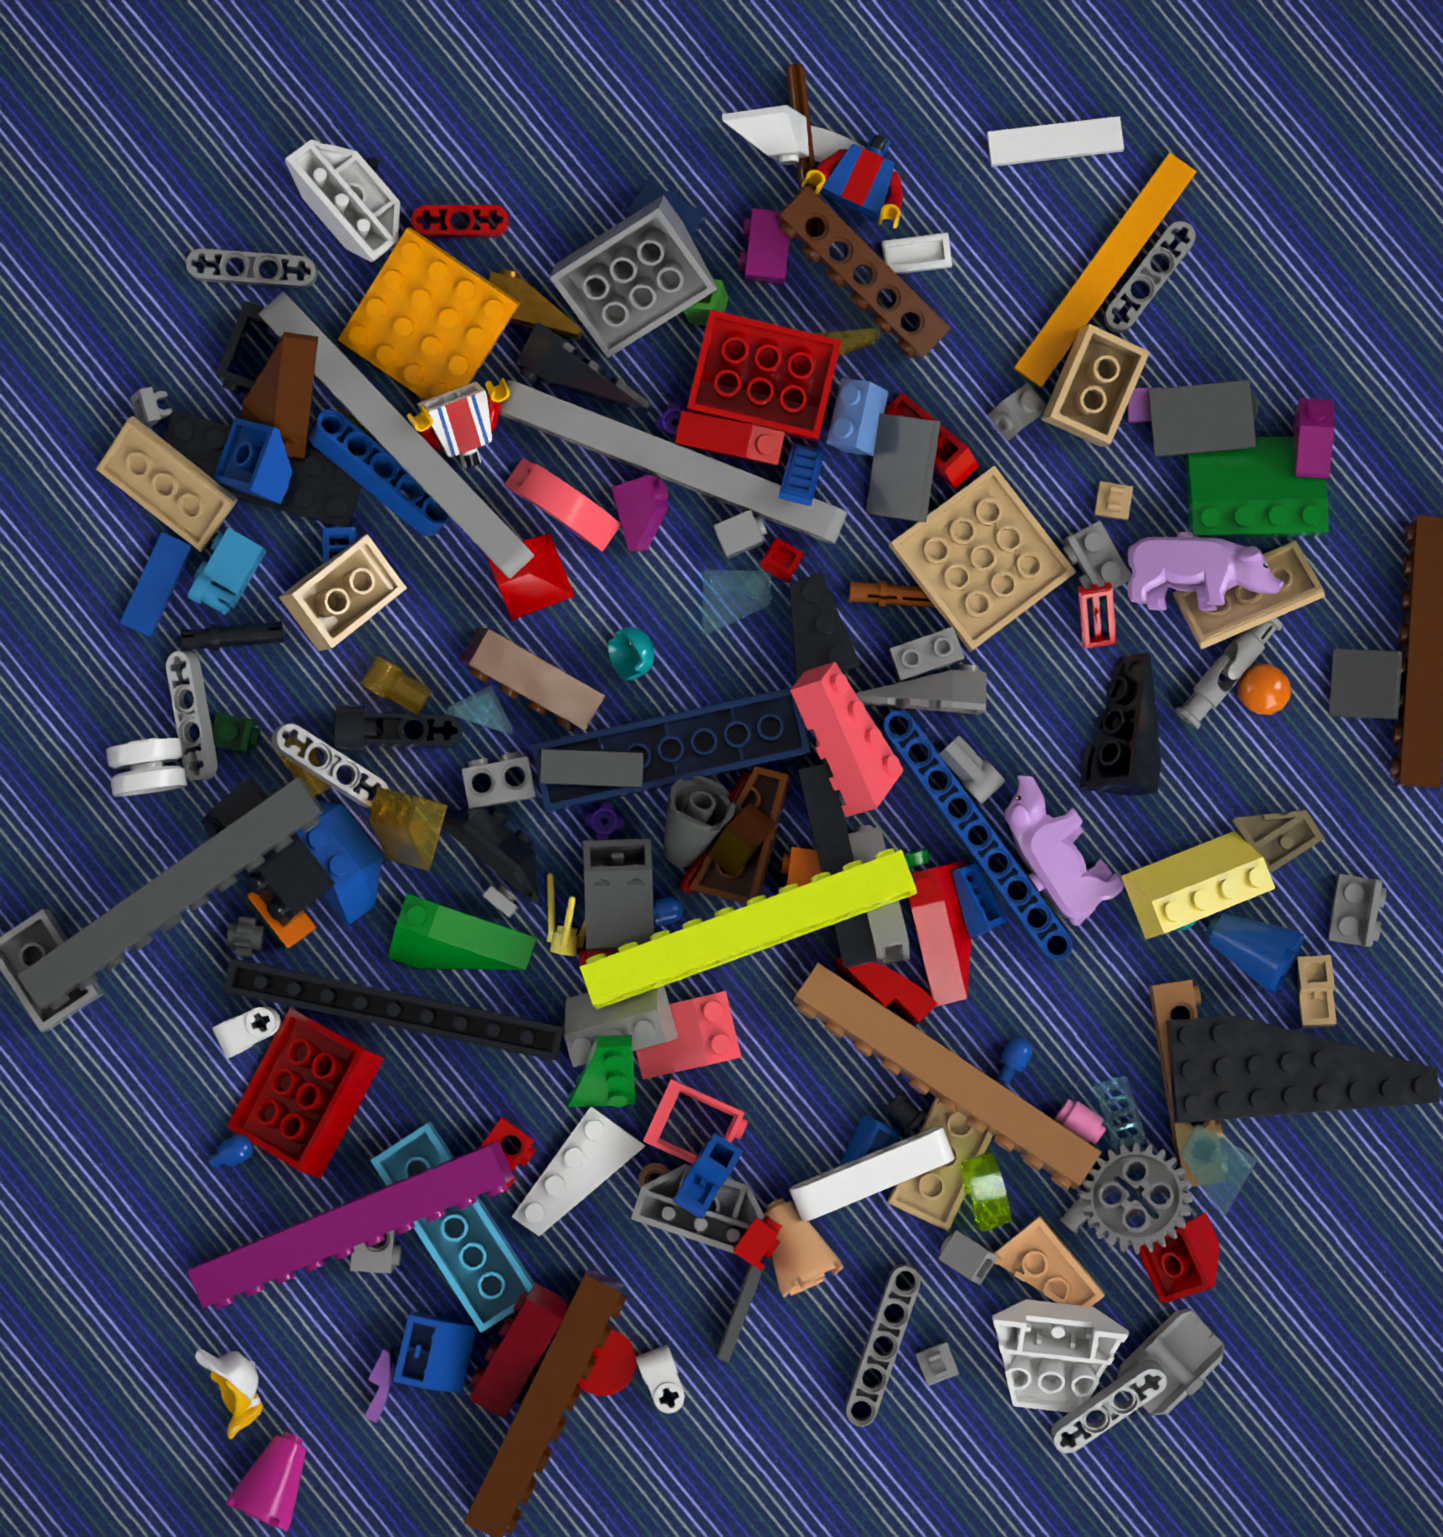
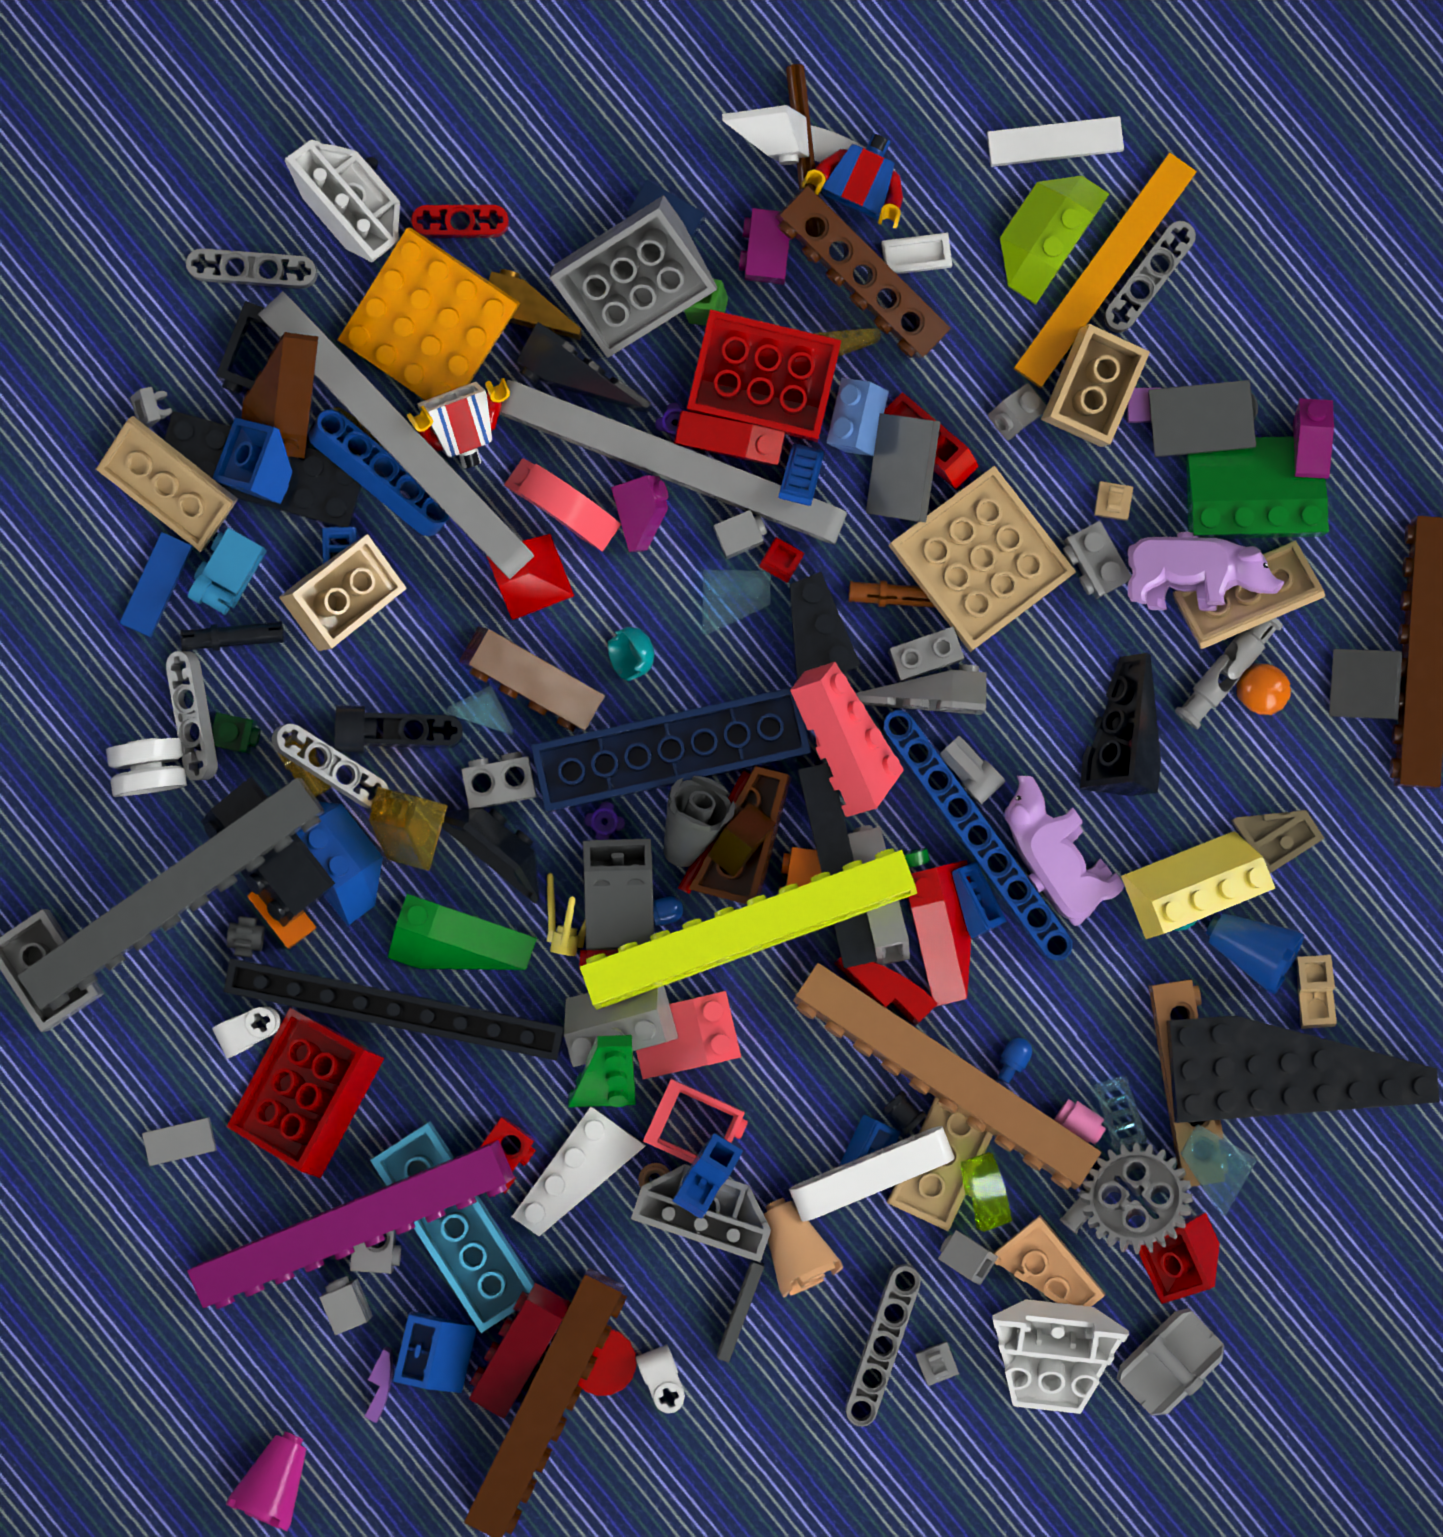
hair [195,1349,263,1440] -> none
blue cylinder [208,1135,253,1168] -> none
clear yellow piece [360,655,432,714] -> none
light grey plate [483,885,519,918] -> none
dark grey tile [540,749,644,787] -> none
red brick [733,1215,783,1271] -> none
light grey beam [1051,1361,1167,1453] -> none
tile [1077,582,1117,649] -> none
light grey bracket [1327,874,1386,947] -> none
none -> light grey tile [142,1117,217,1166]
none -> light grey brick [319,1276,373,1335]
none -> lime wedge [1000,176,1110,305]

